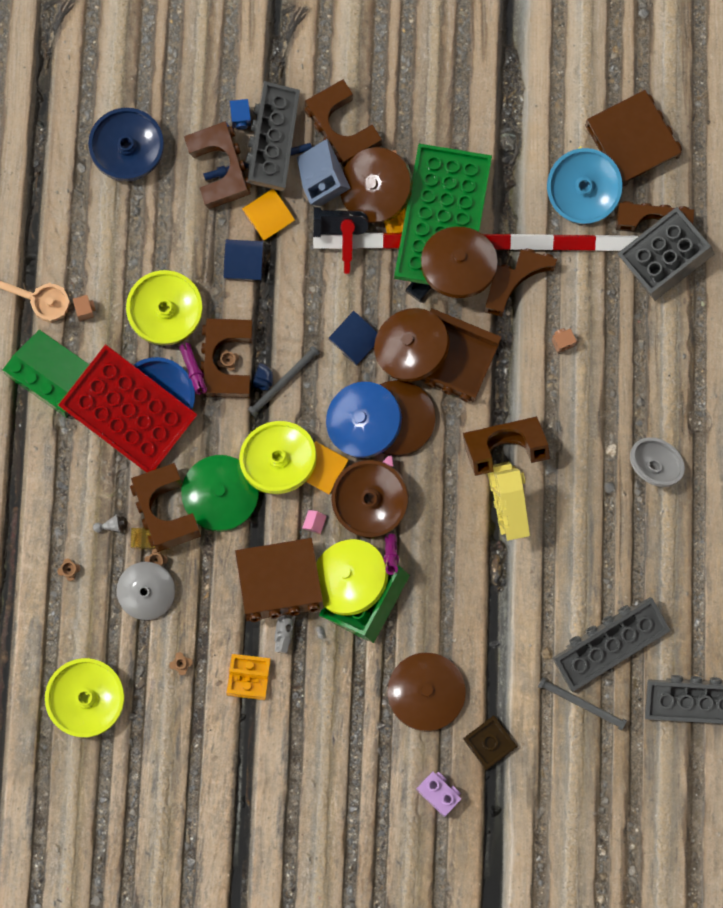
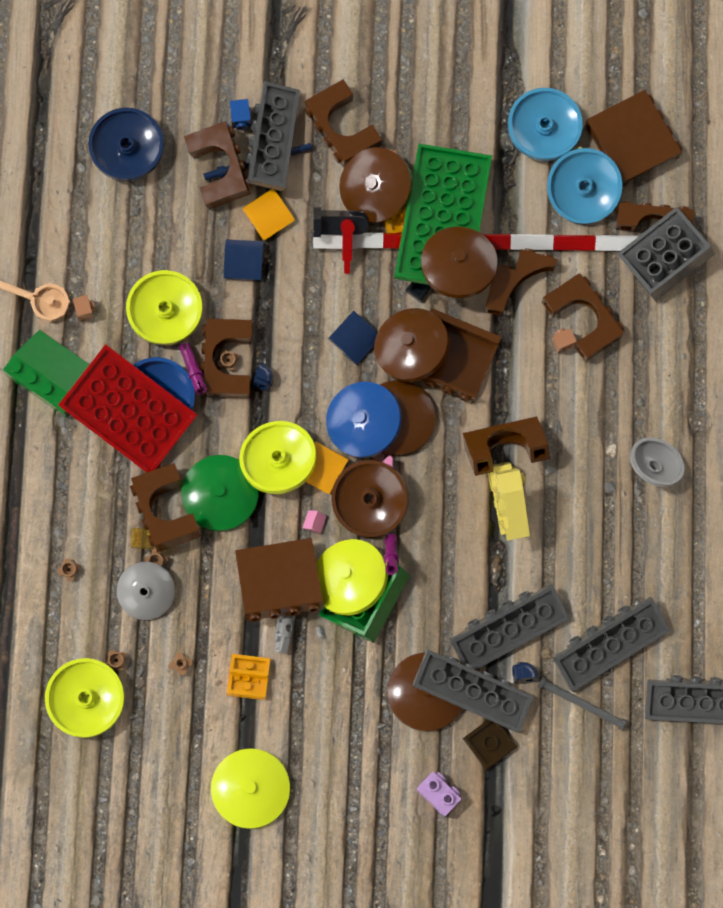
light grey piece [93,514,124,533] -> none
dark grey bar [248,346,320,417] -> none
sand blue slope [297,139,351,206] -> none
none -> medium nougat plate [106,650,127,671]
none -> neon yellow dish [211,749,290,829]
none -> dark grey plate [412,650,534,733]
none -> dark grey plate [449,584,569,670]
none -> dark azure dish [508,88,583,161]
none -> dark blue piece [512,662,539,684]
none -> reddish brown arch [541,273,624,362]

